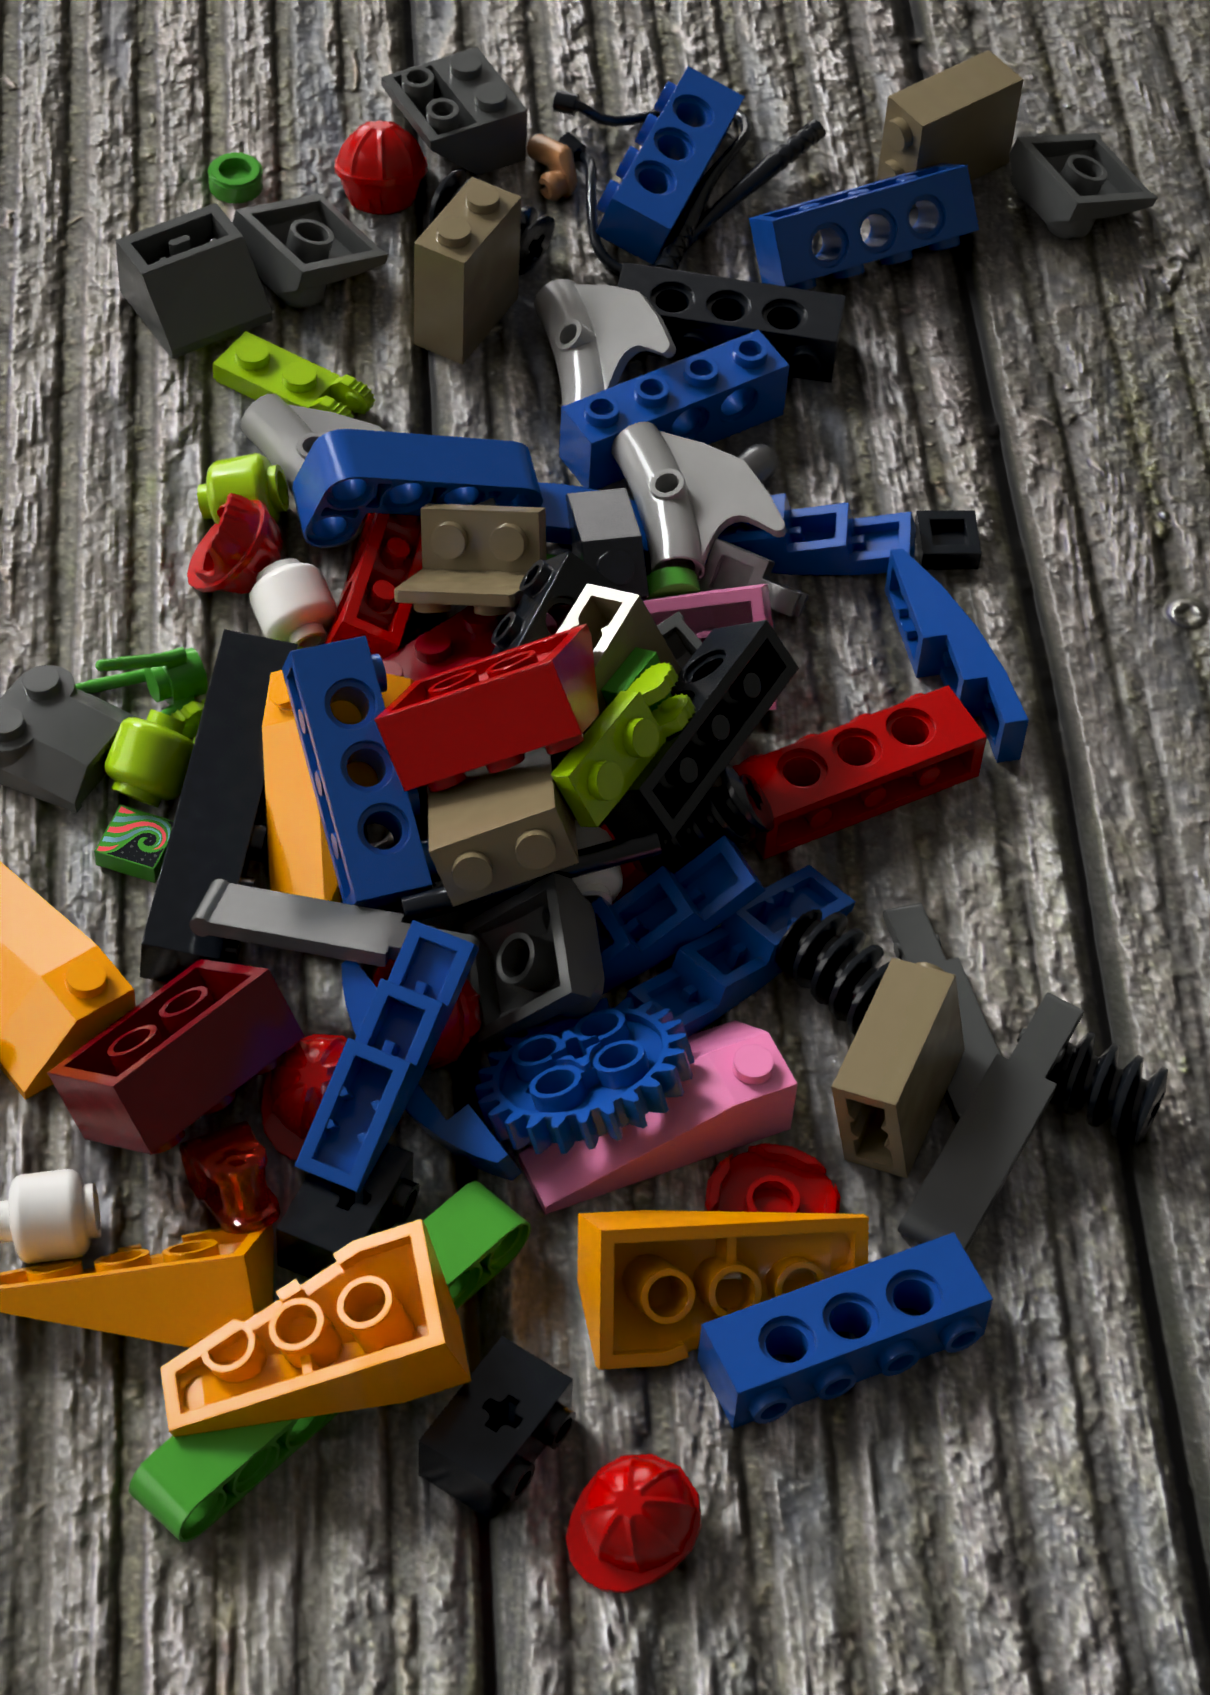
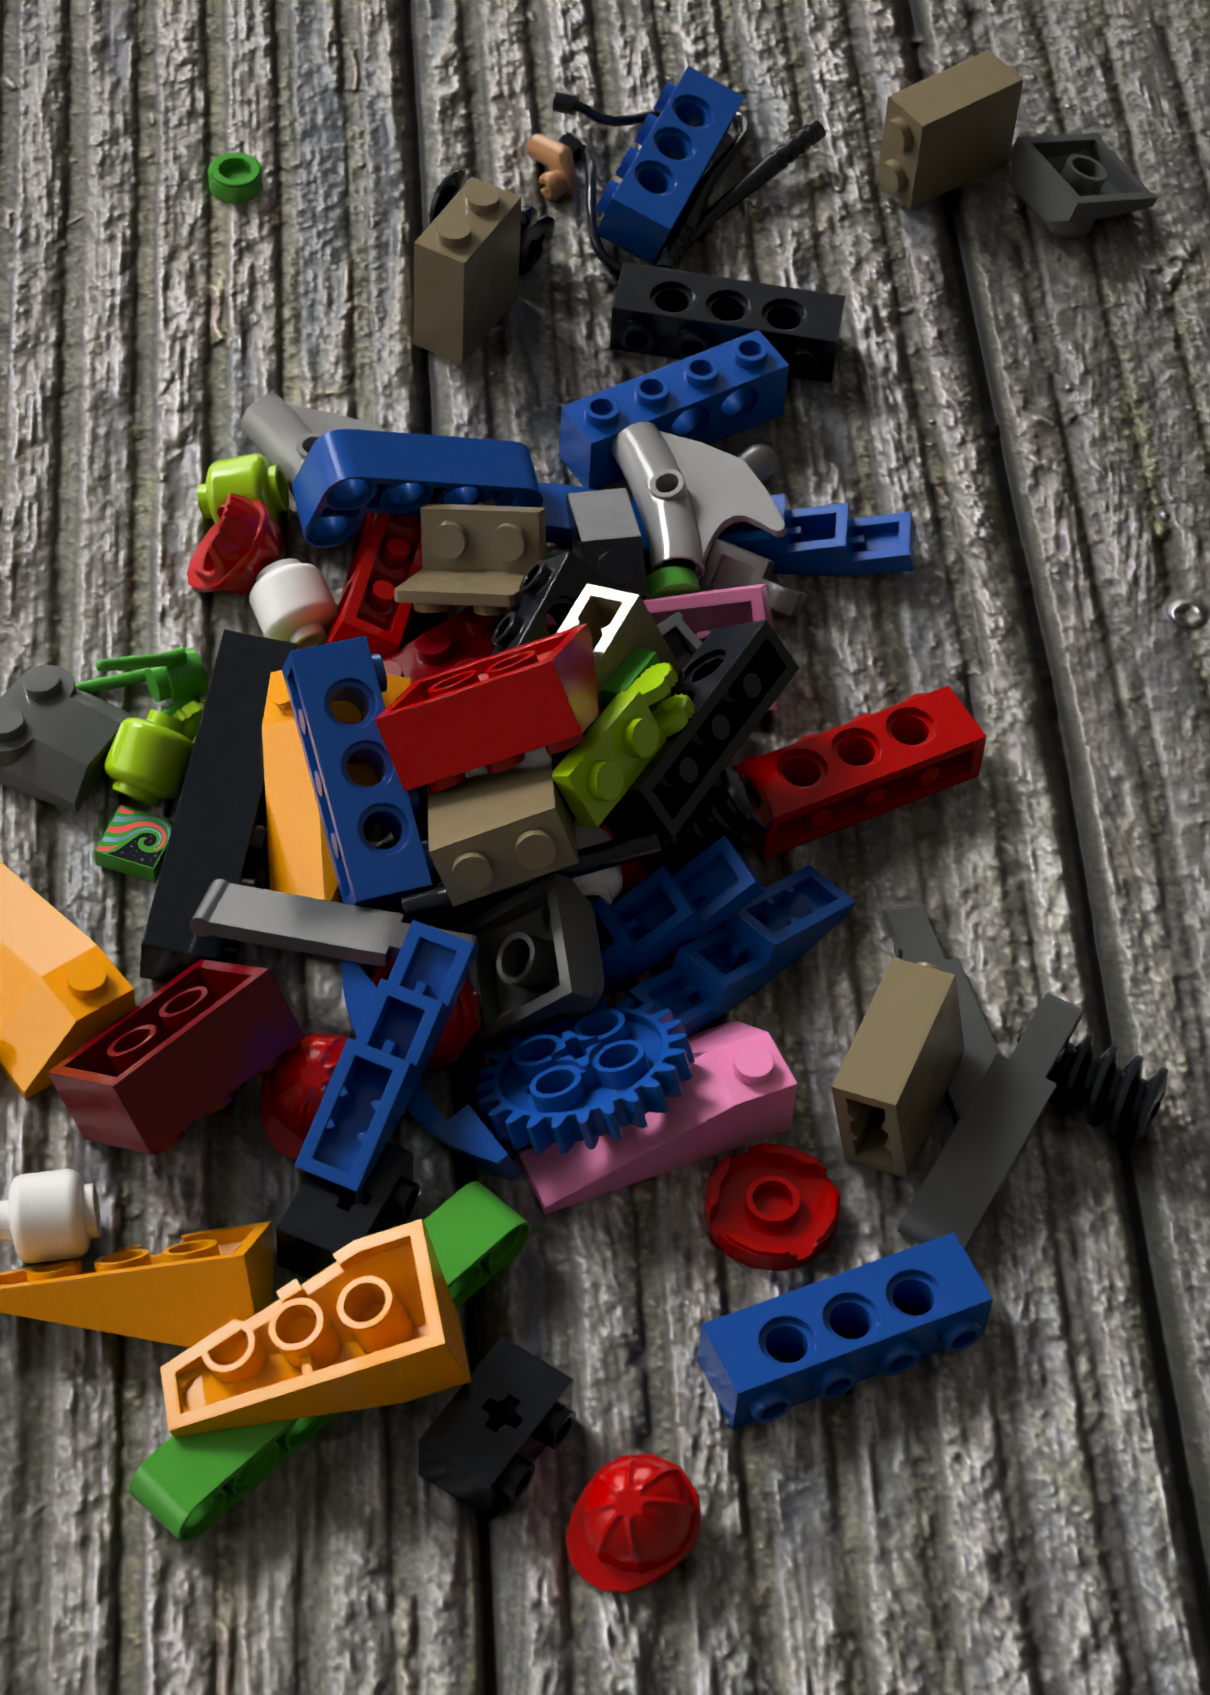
dark grey slope [115,203,272,359] -> none
clear red piece [179,1121,281,1234] -> none
lime hinge [213,331,376,418] -> none
dark grey slope [232,193,389,308] -> none
red piece [335,120,428,215] -> none
dark grey slope [381,47,527,176] -> none
light grey pin [534,279,676,406] -> none
light orange wedge [577,1210,869,1370] -> none
blue brick [749,163,979,290] -> none
black piece [775,909,890,1035] -> none
blue slope [884,548,1029,763] -> none
black tile [915,510,982,570] -> none

